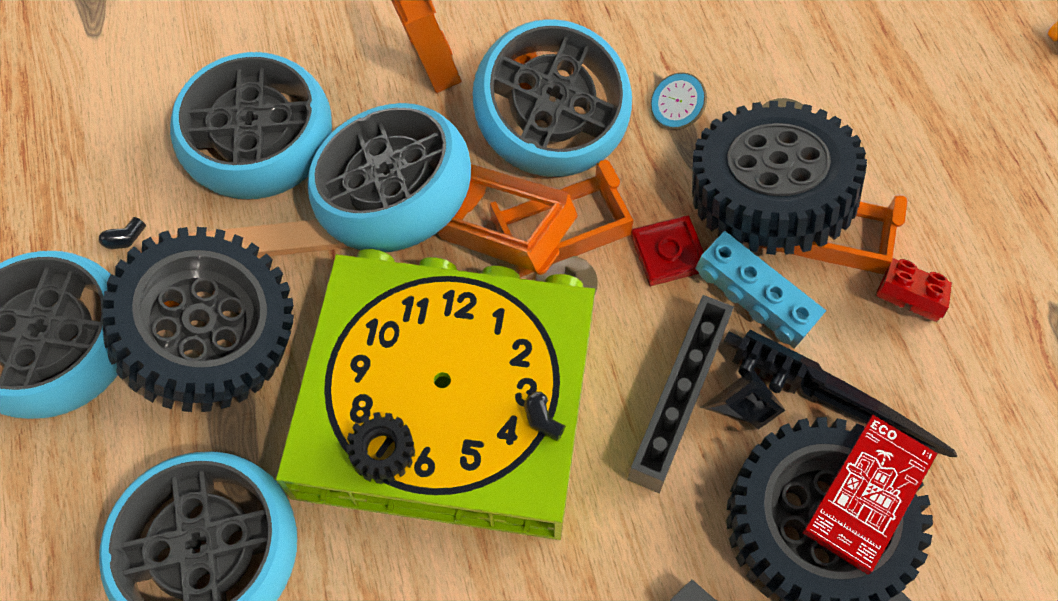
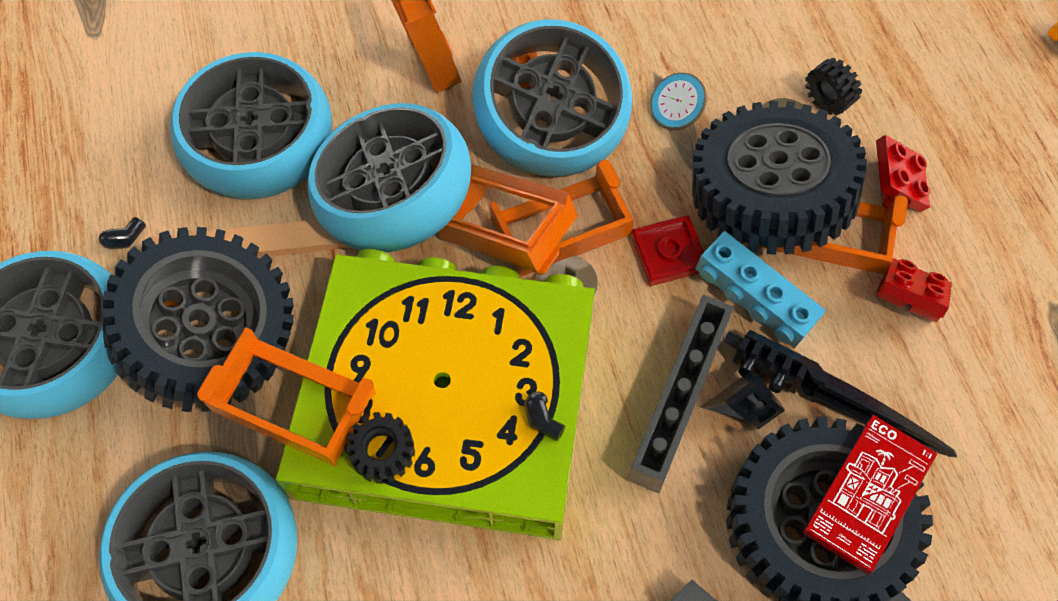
none -> orange piece [197,327,376,467]
none -> black tyre [805,58,862,116]
none -> red plate [876,135,930,212]

